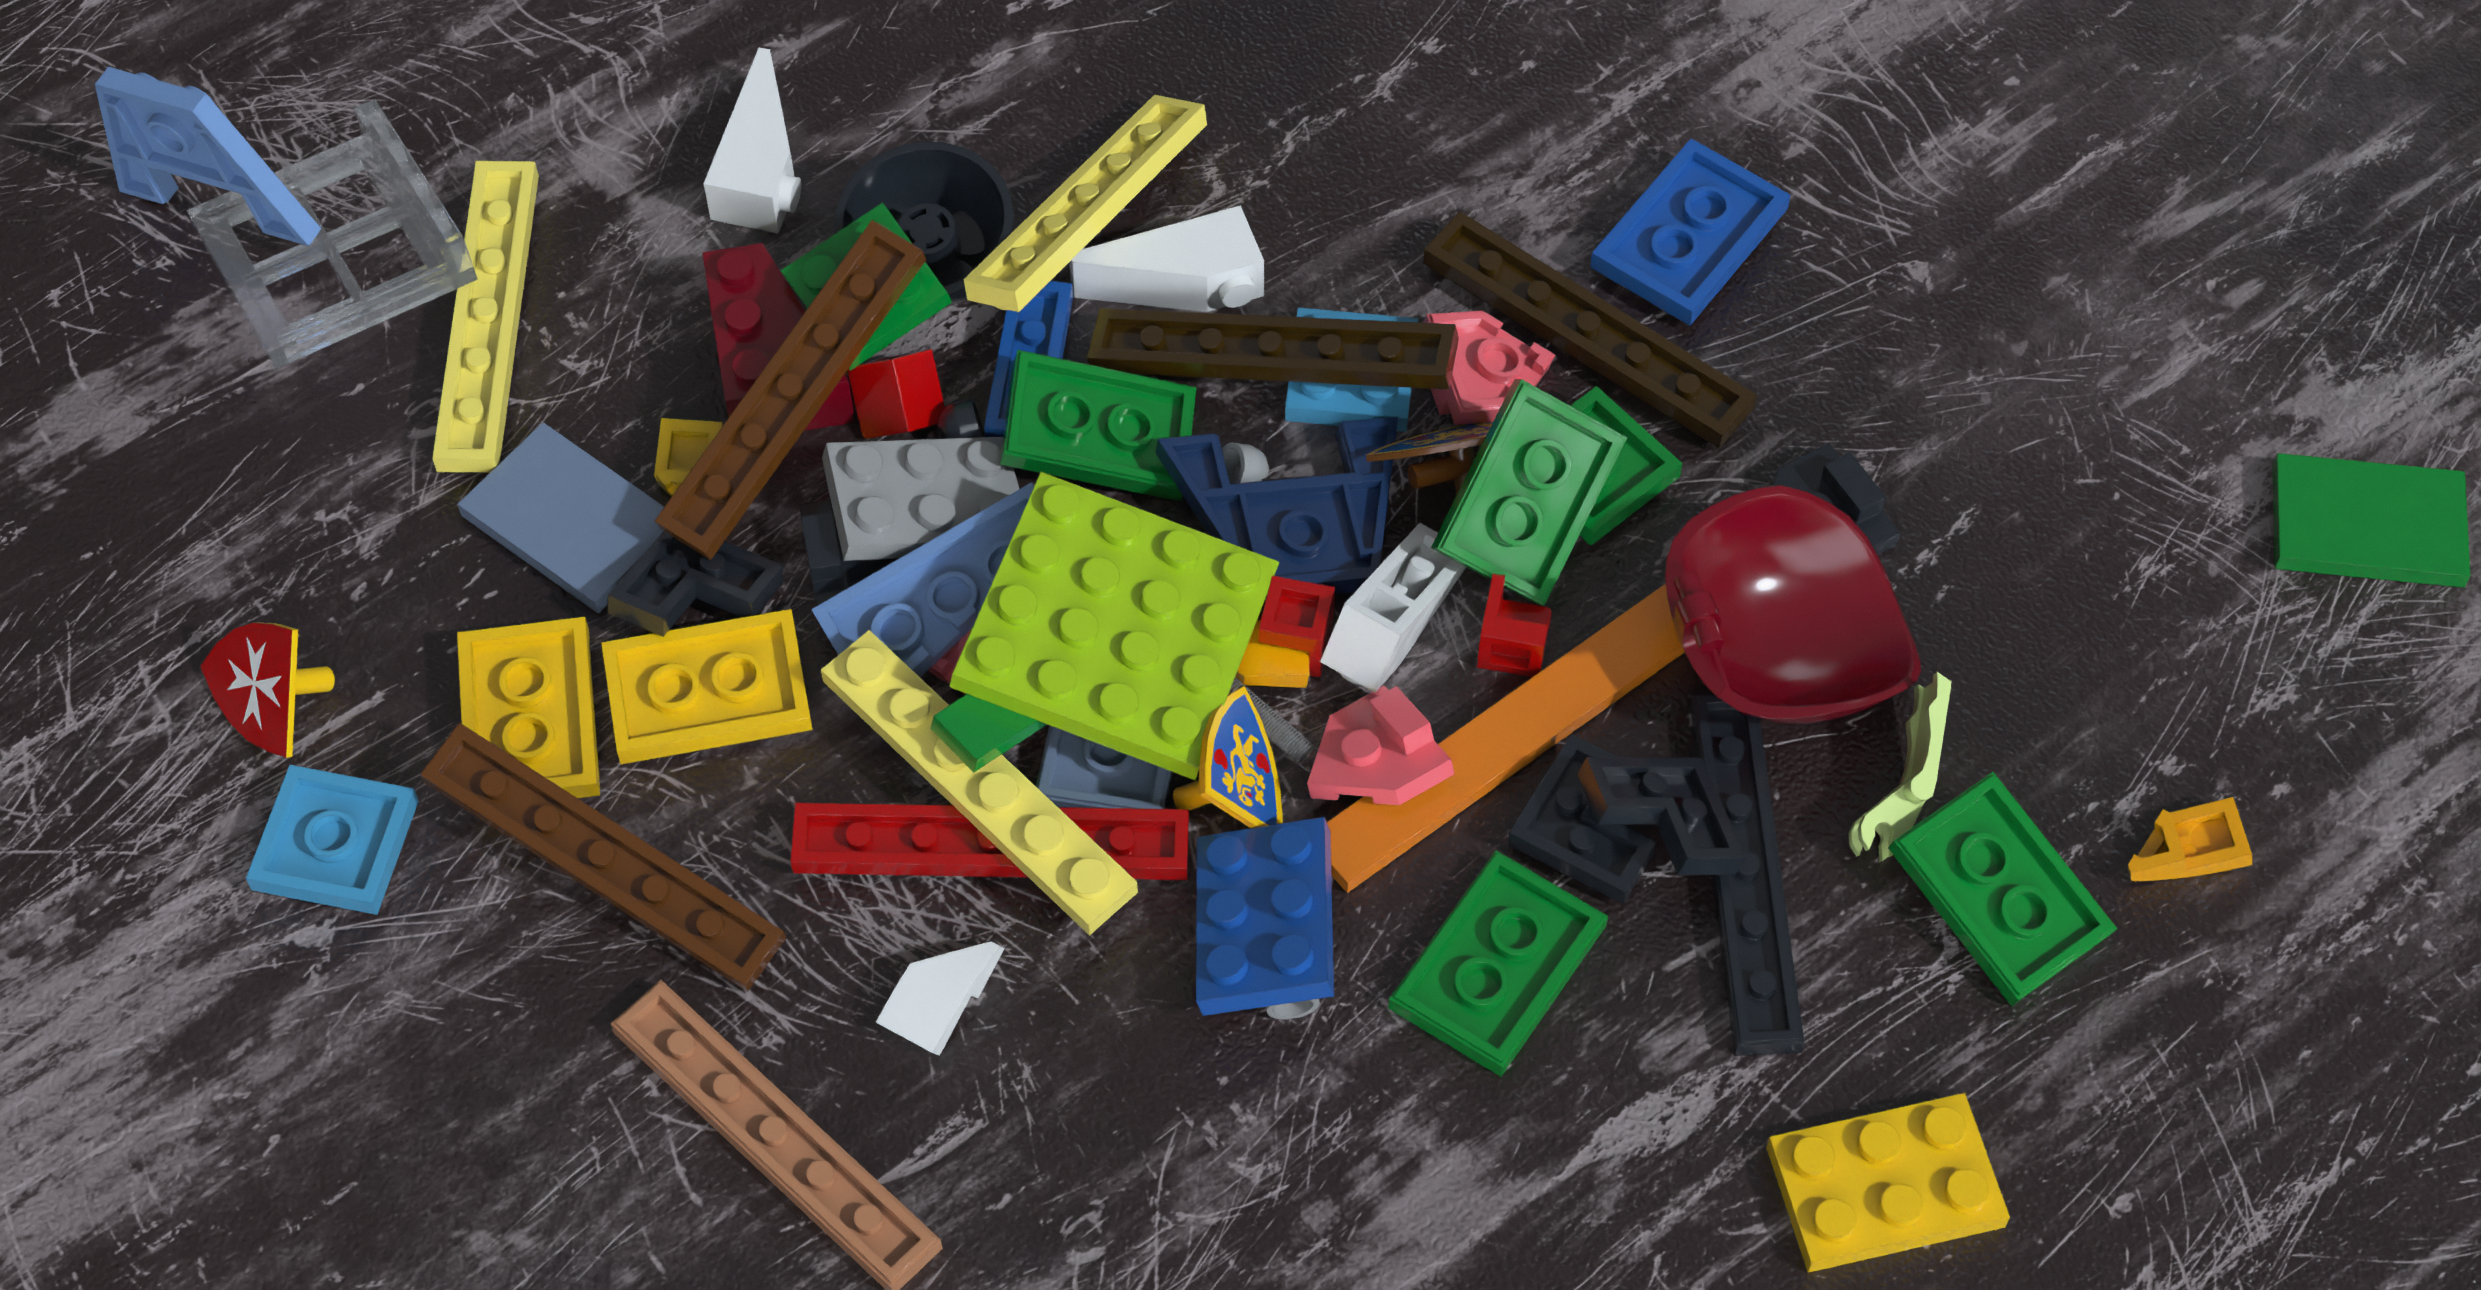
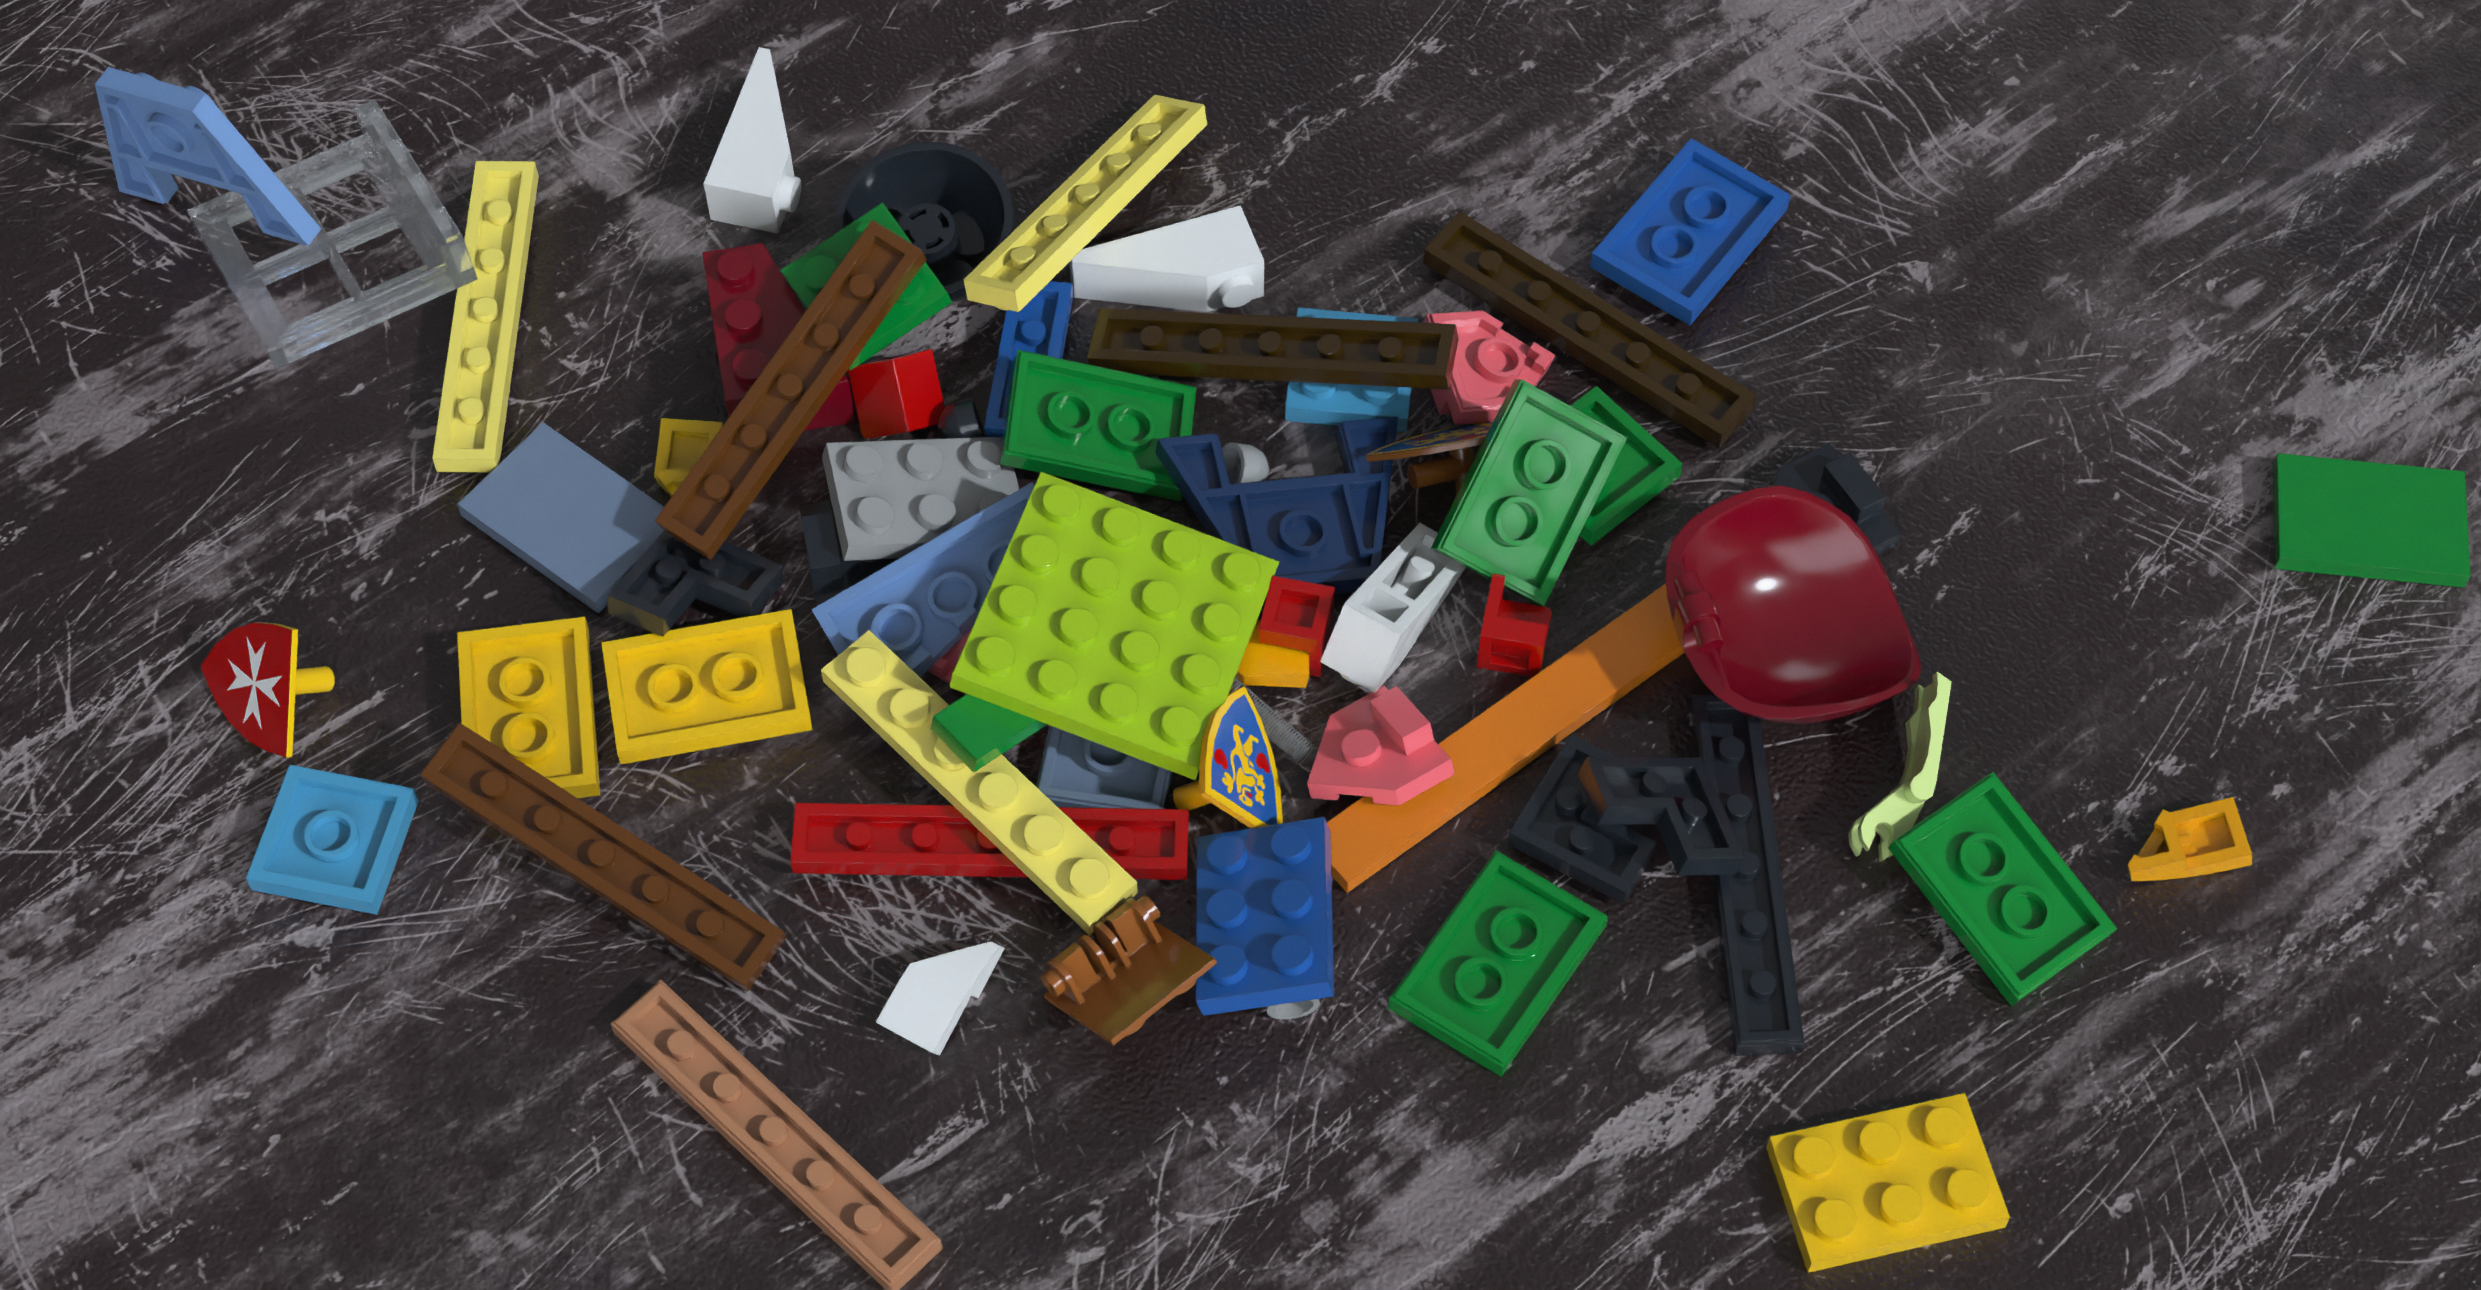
none -> dark orange hinge [1040,895,1217,1045]

